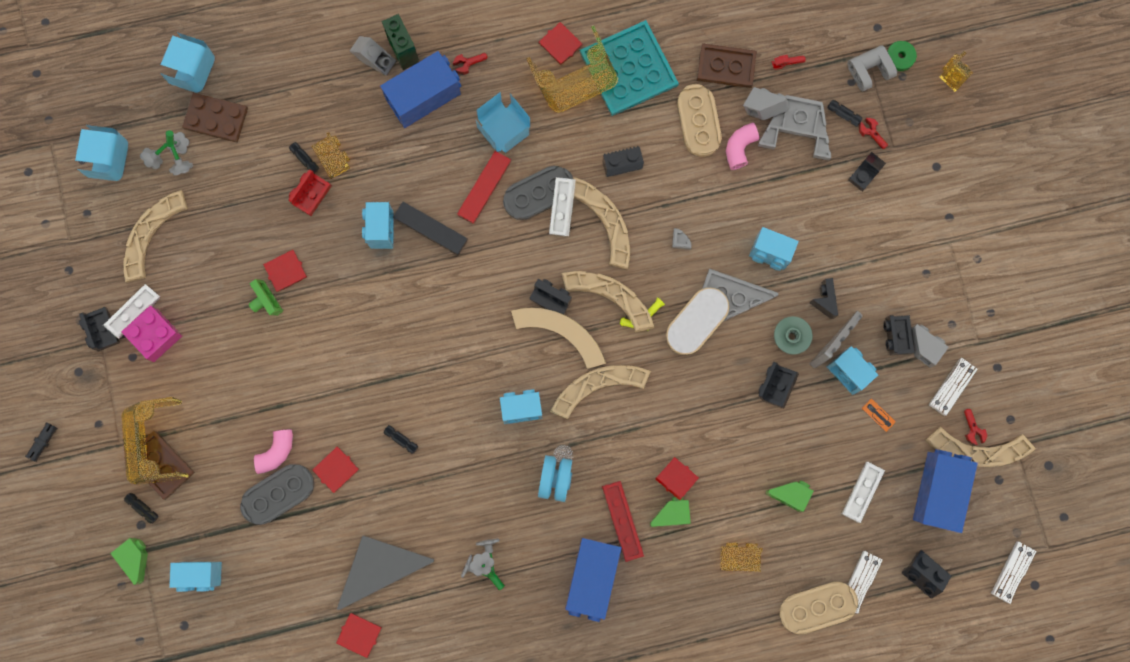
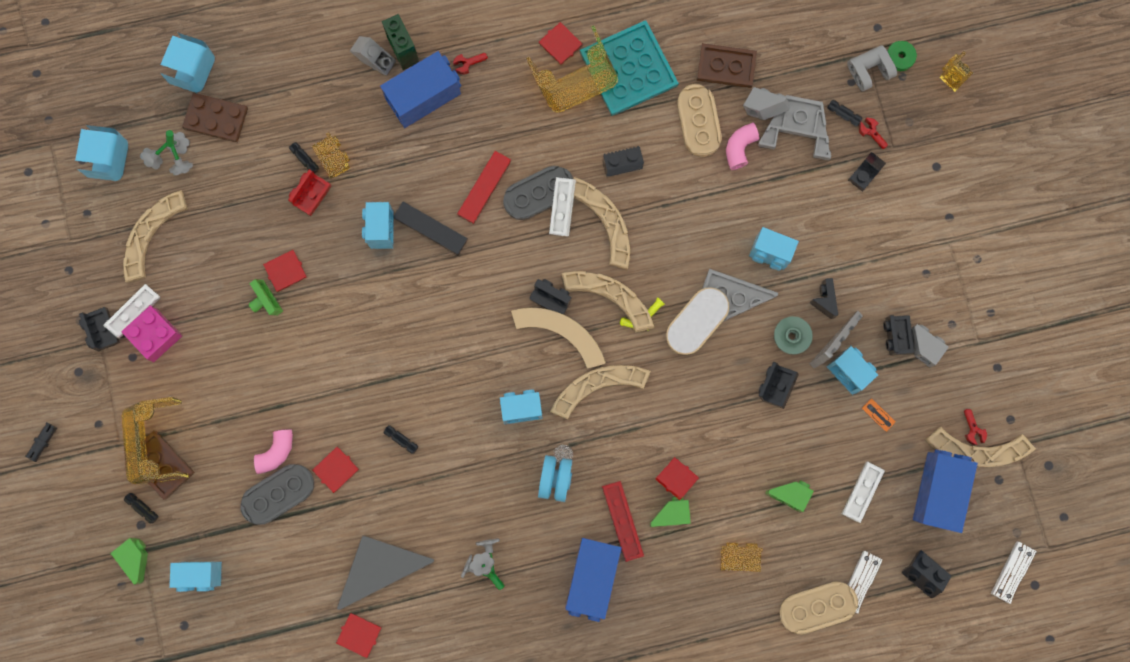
medium azure piece [476,92,530,153] -> none
light grey tile [672,228,691,250] -> none
red bar [771,55,806,70] -> none
white tile [929,358,977,416] -> none

